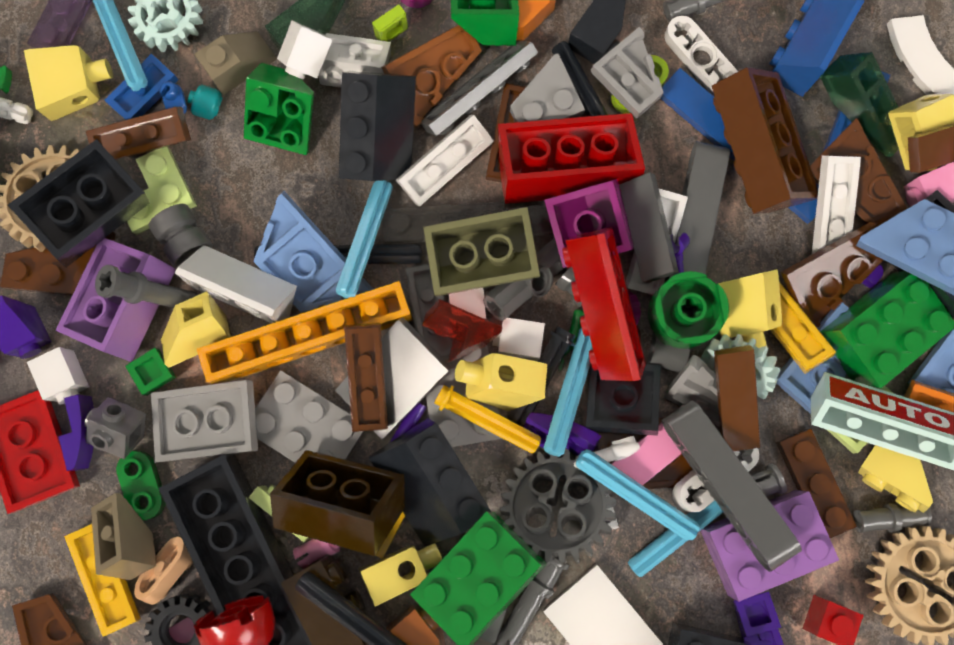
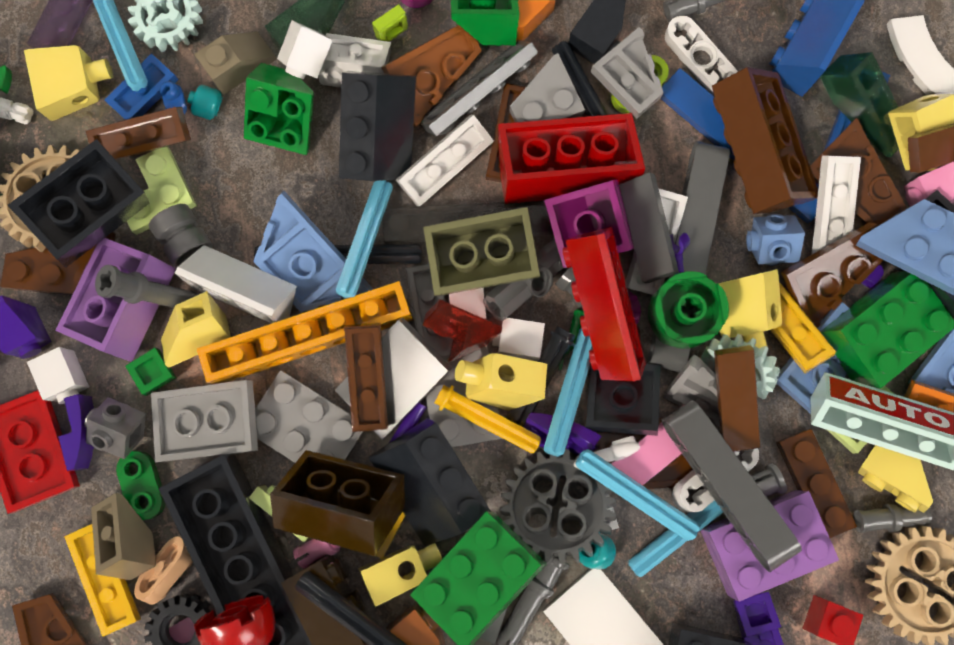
none -> teal piece [579,534,616,570]
none -> medium blue brick [746,214,805,266]

